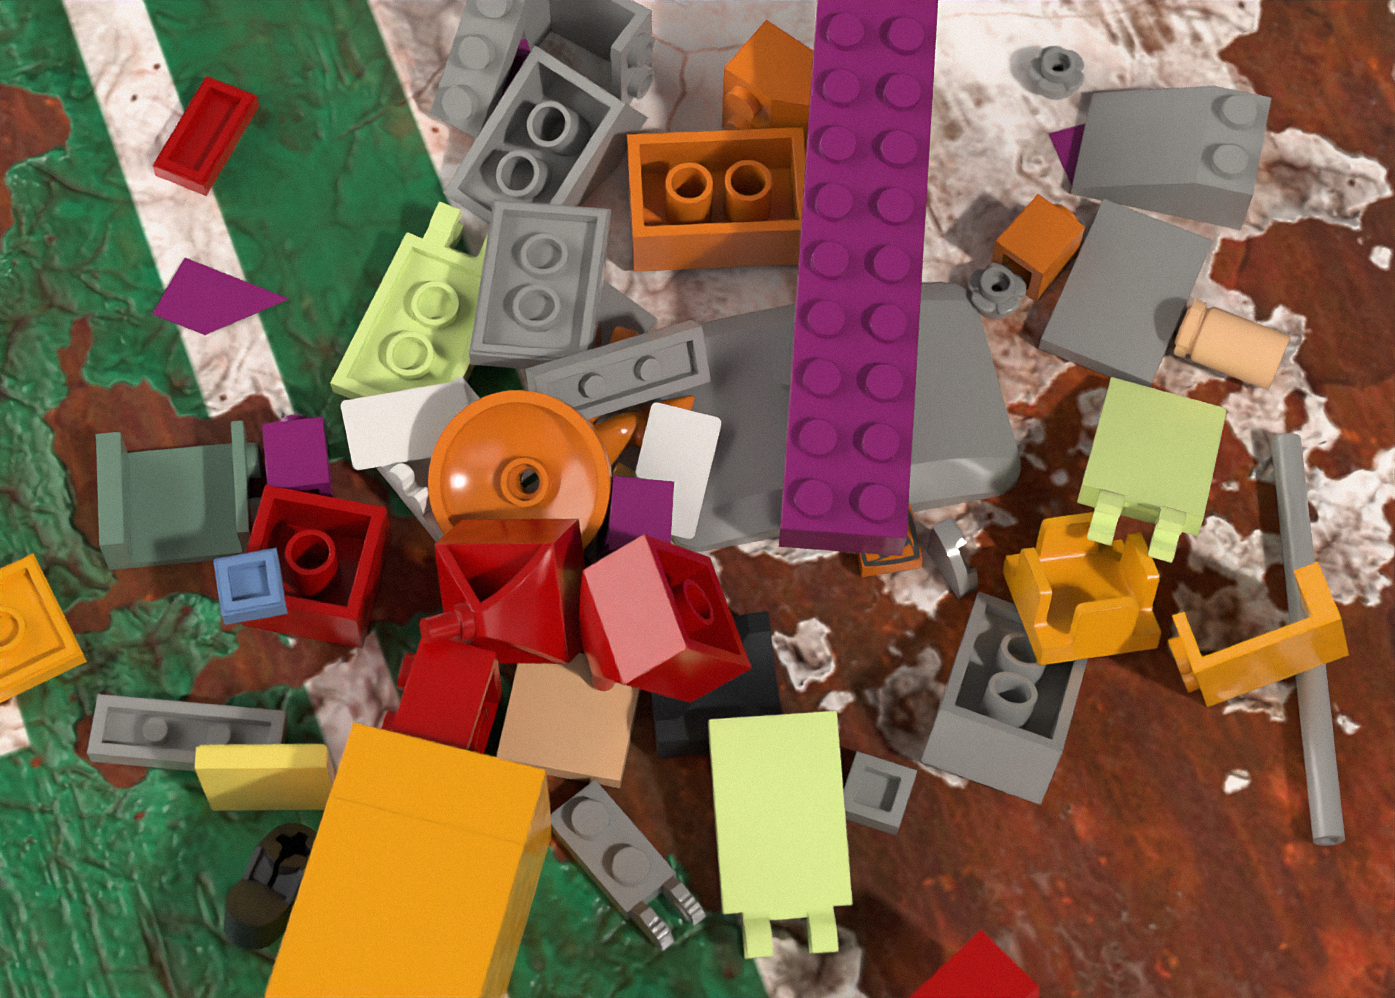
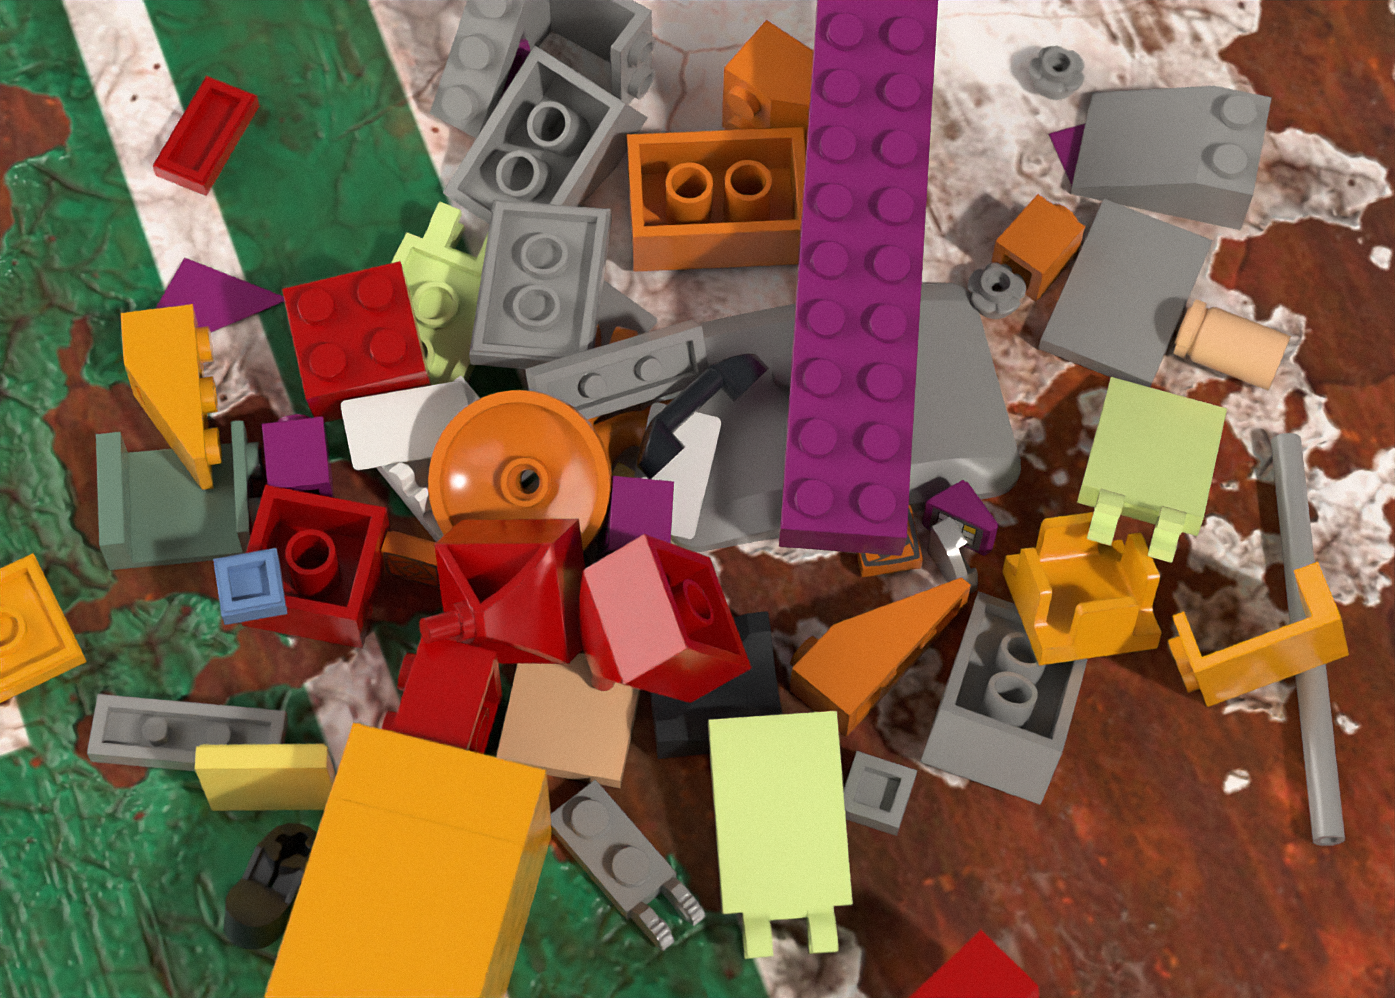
none -> light orange slope [121,304,222,490]
none -> red brick [282,261,431,423]
none -> orange tile [381,530,440,589]
none -> black bar [636,353,769,479]
none -> orange slope [790,577,971,737]
none -> magenta slope [922,480,998,556]

